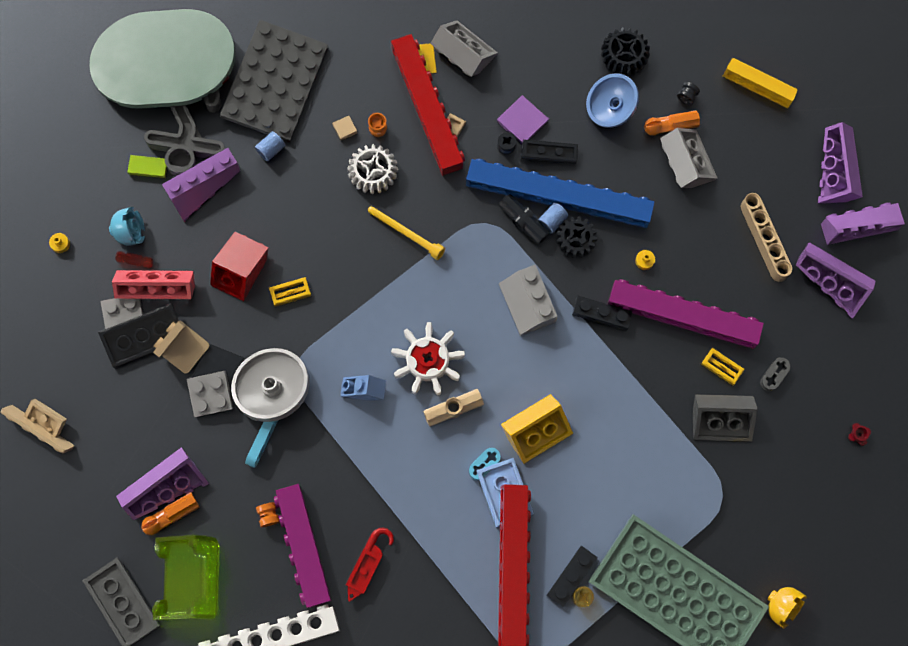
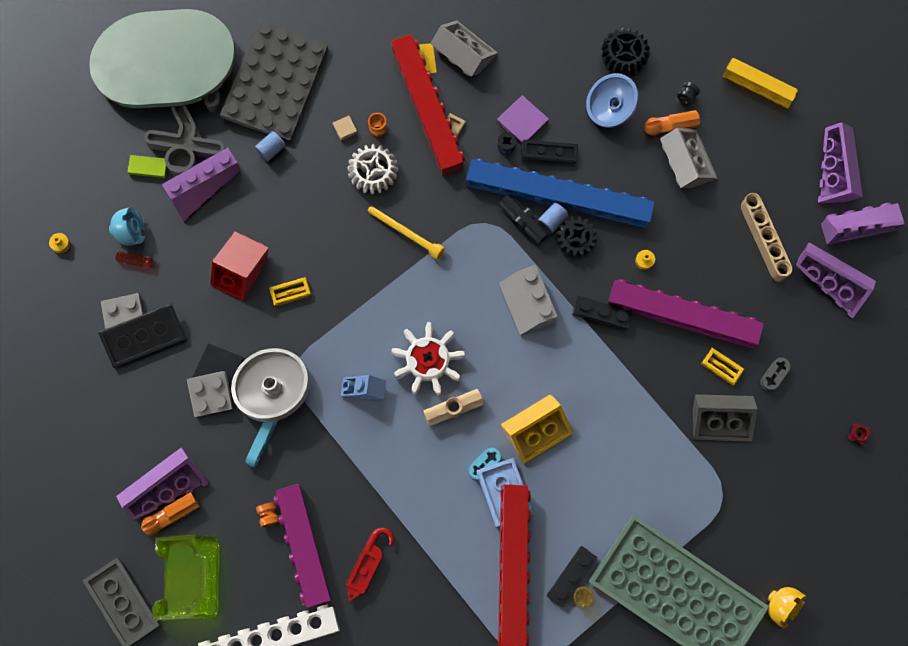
tan bracket [1,399,74,453] -> none
coral brick [112,270,195,299] -> none
tan bracket [153,321,209,373] -> none

